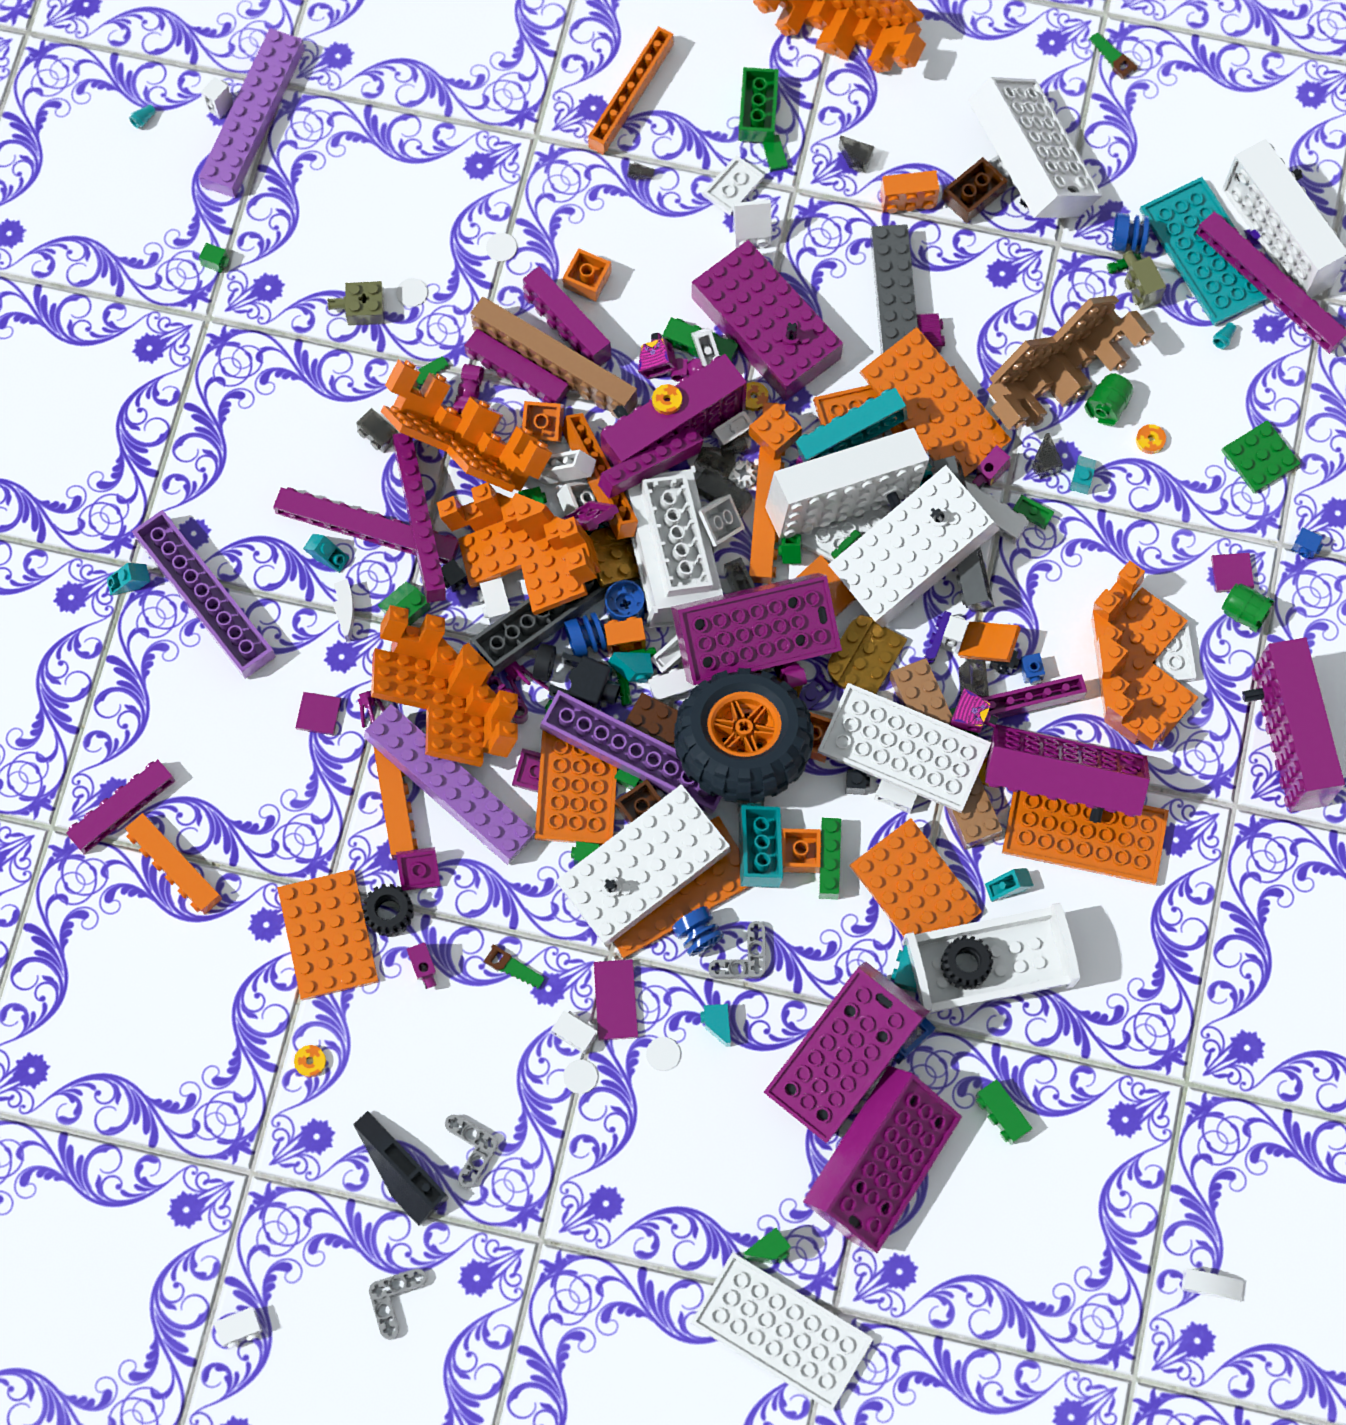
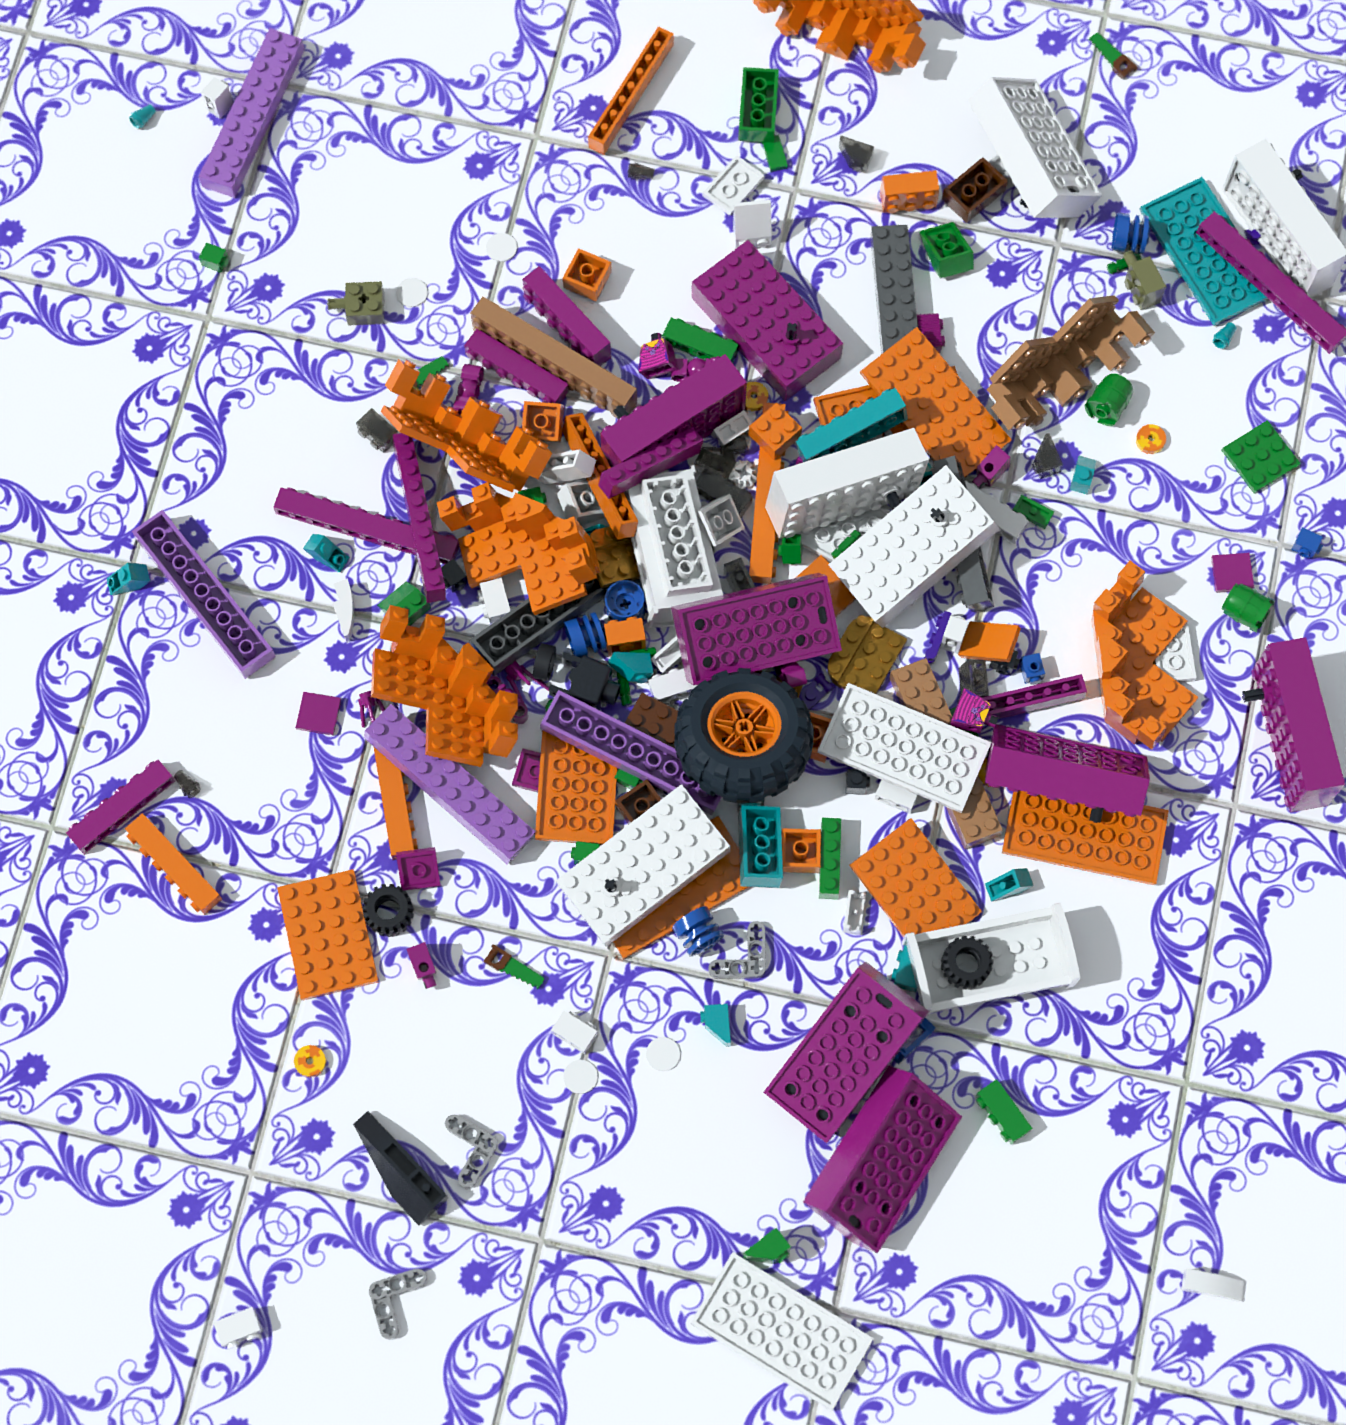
magenta plate [562,501,619,531] -> none
magenta tile [593,959,638,1041] -> none
yellow piece [652,384,682,415] -> none
white slope [691,327,719,366] -> none
none -> clear smoke cone [174,770,201,798]
none -> white hinge [843,890,867,935]
none -> green slope [919,222,974,279]

